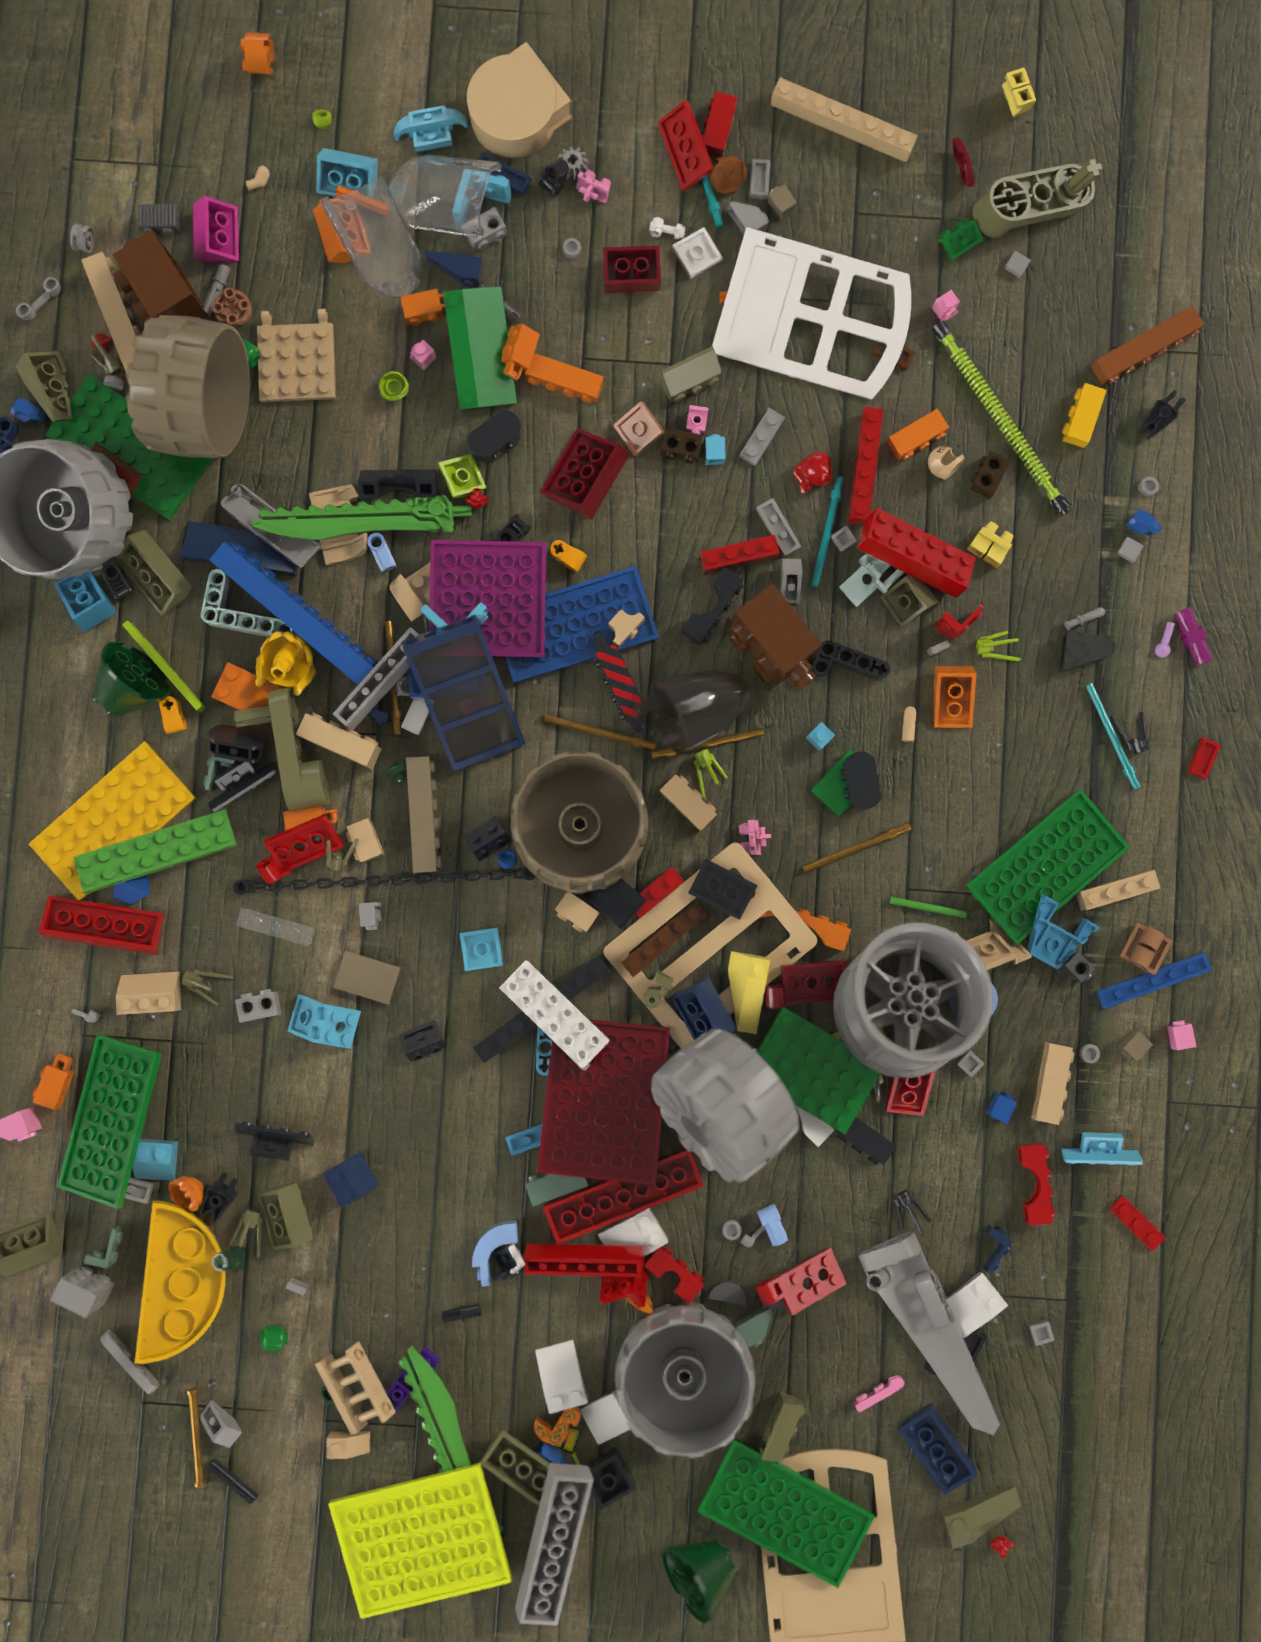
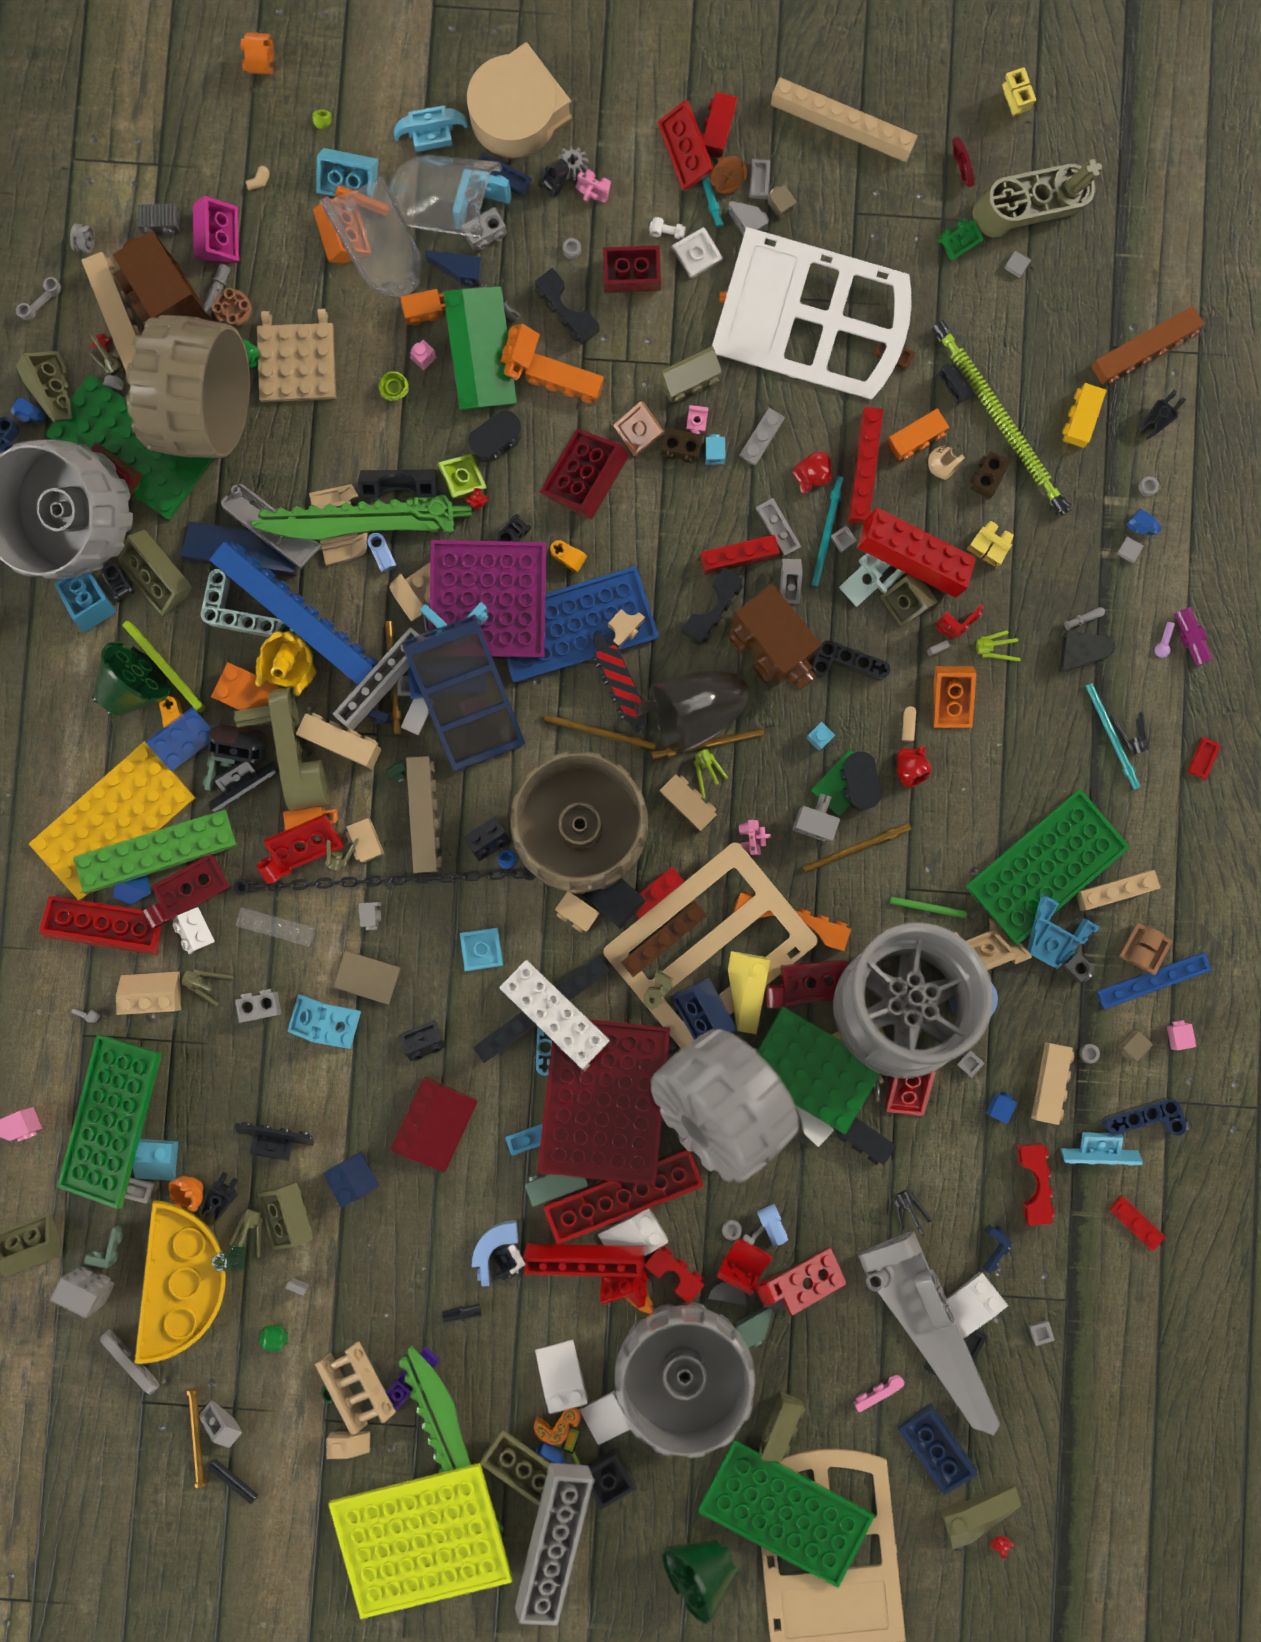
orange brick [32,1053,75,1110] -> none
black tile [688,859,758,920] -> none
bright pink brick [932,290,960,321] -> none
none -> dark red hinge [142,854,231,930]
none -> blue plate [146,707,211,771]
none -> white bracket [173,907,215,954]
none -> dark red slope [390,1076,478,1172]
none -> black arch [535,267,600,345]
none -> red bracket [716,1238,772,1296]
none -> light grey brick [792,793,840,843]
none -> red piece [896,746,932,788]
none -> black bracket [938,363,974,405]
none -> dark blue beam [1102,1098,1187,1136]

